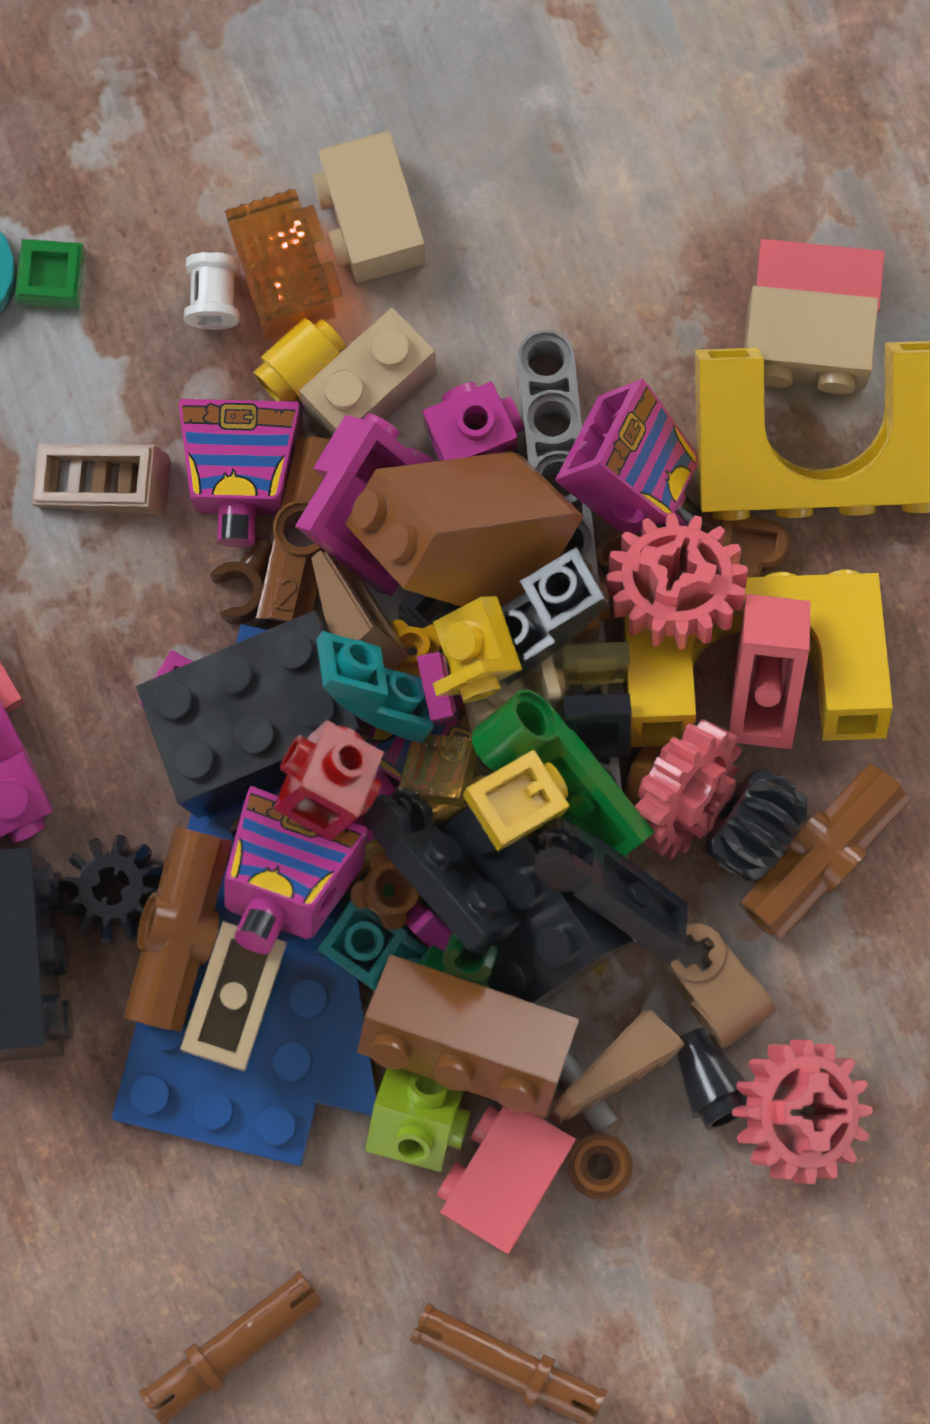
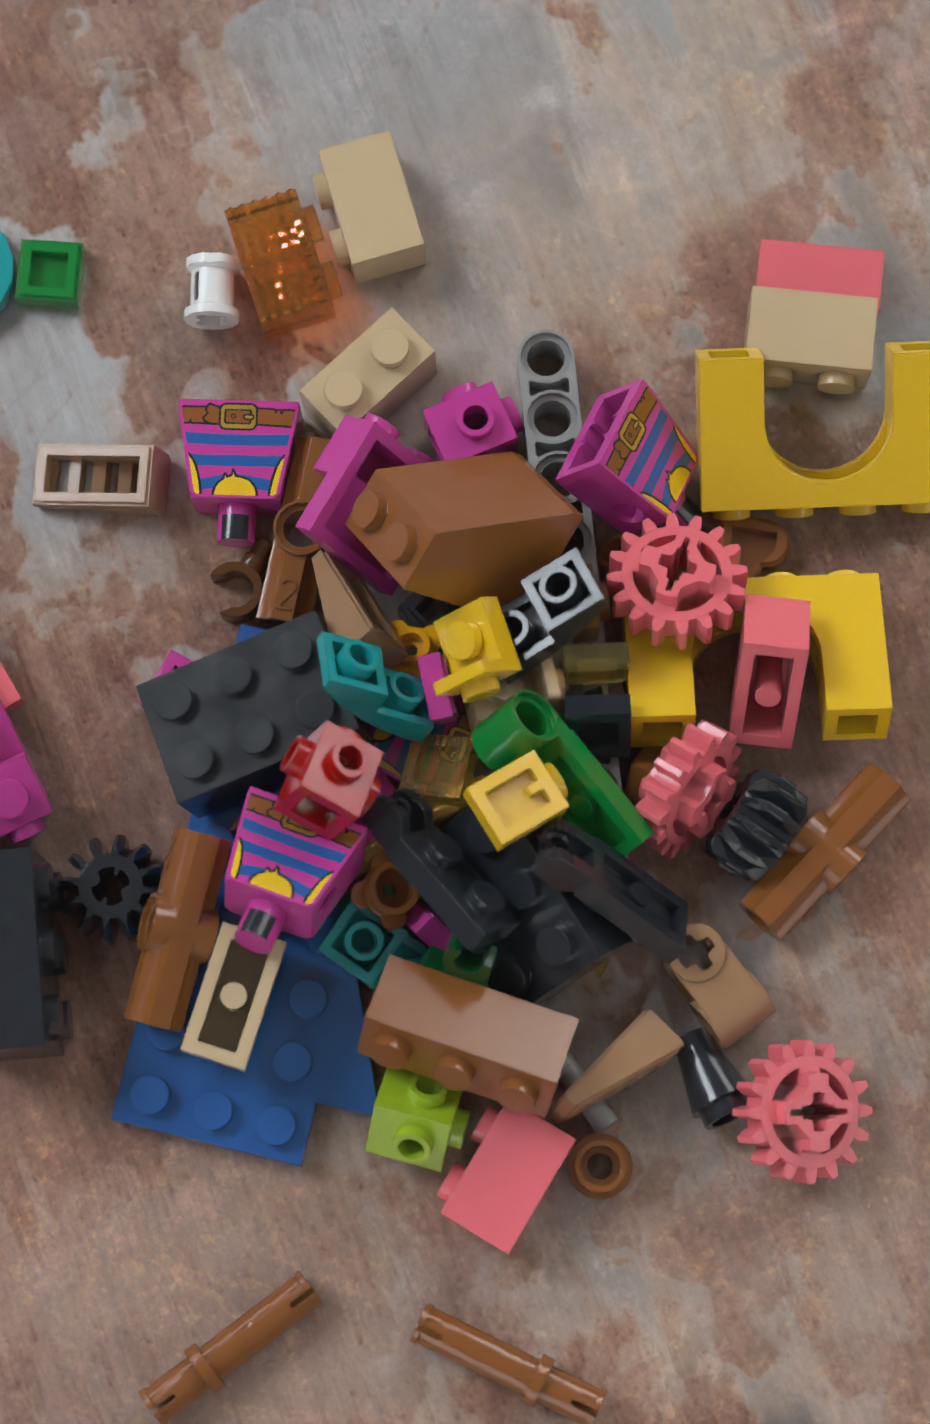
yellow brick [253,318,346,404] -> none

